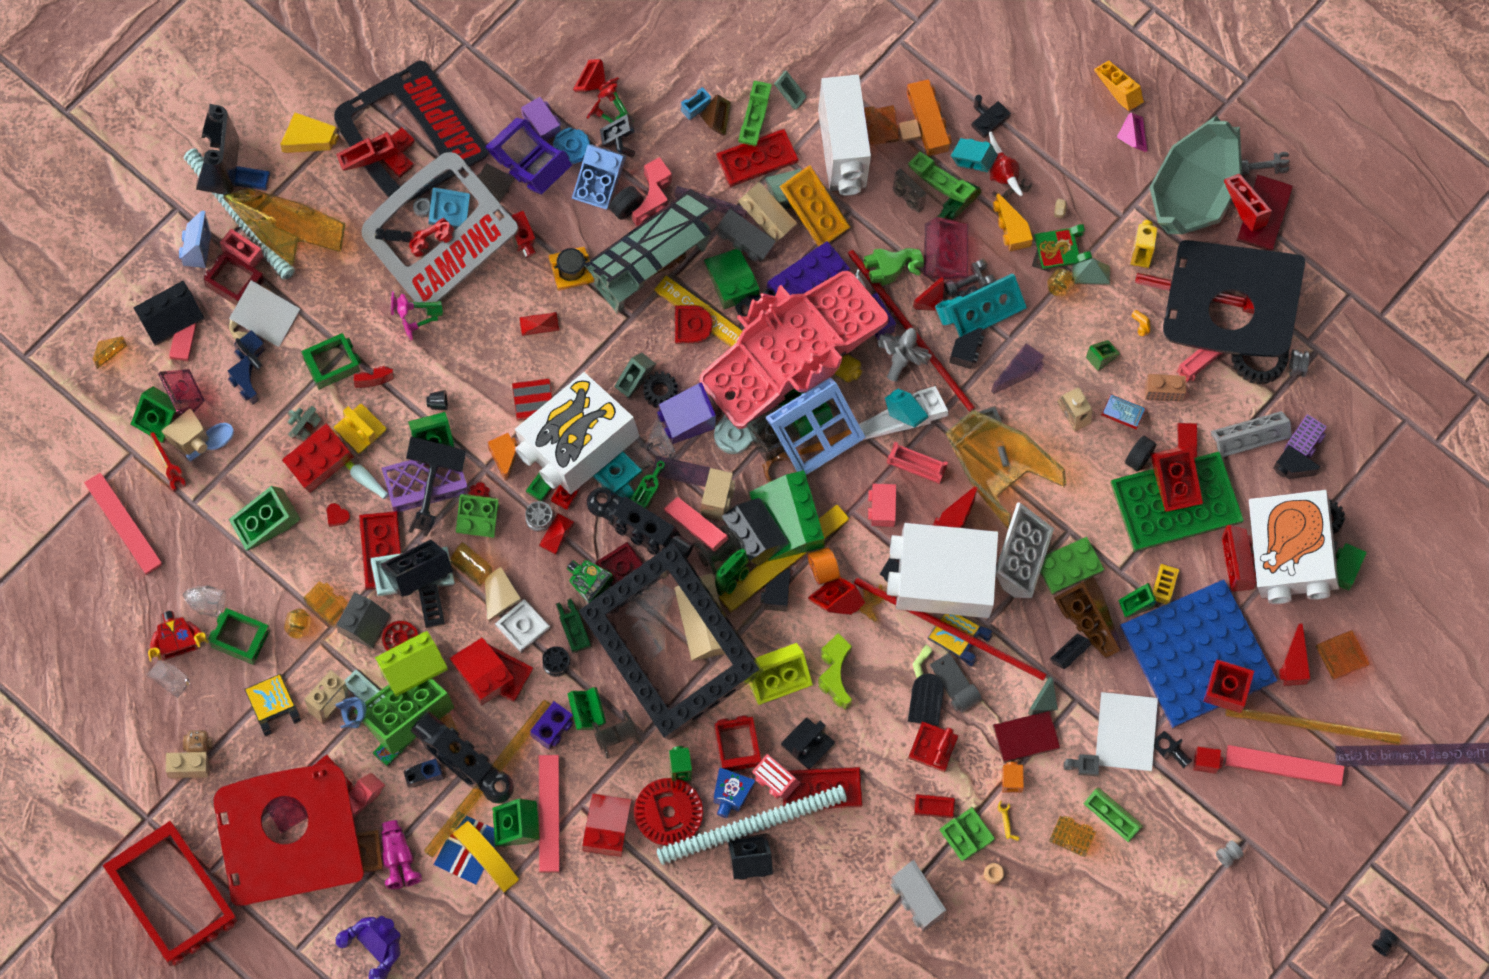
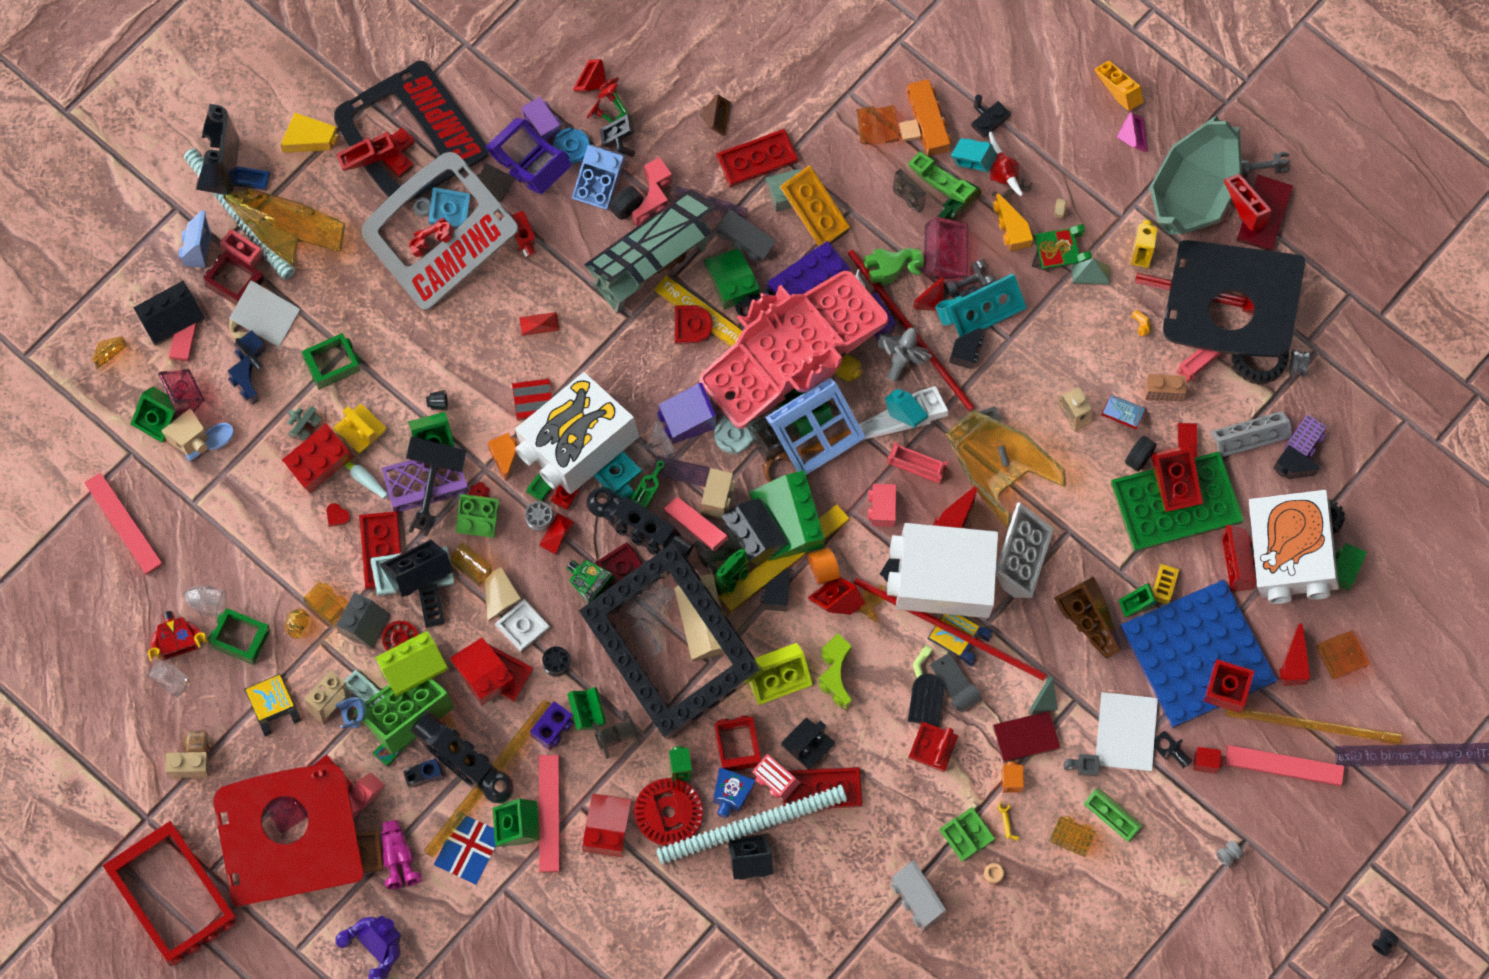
red flag [150,432,186,492] -> none
green slope [229,486,301,551] -> none
red slope [353,366,394,388] -> none
black axle [374,228,412,243] -> none
plant [391,291,443,341] -> none
yellow slope [452,821,519,893] -> none
piece [548,246,594,291] -> none
dark green hinge [556,598,591,654] -> none
sand green slope [614,353,656,398] -> none
black tyre [643,371,678,408] -> none
dark azure piece [681,87,711,120] -> none
bright green slope [738,80,772,146] -> none
tan brick [738,181,797,243] -> none
sand green slope [774,71,807,110] -> none
white brick [818,75,871,196] -> none
red tile [914,794,955,819] -> none
clear purple slope [991,343,1044,394] -> none
bright green plate [1040,537,1104,595] -> none
clear yellow head [1047,269,1075,297] -> none
black plate [1050,633,1092,669] -> none
green slope [1086,340,1120,371] -> none

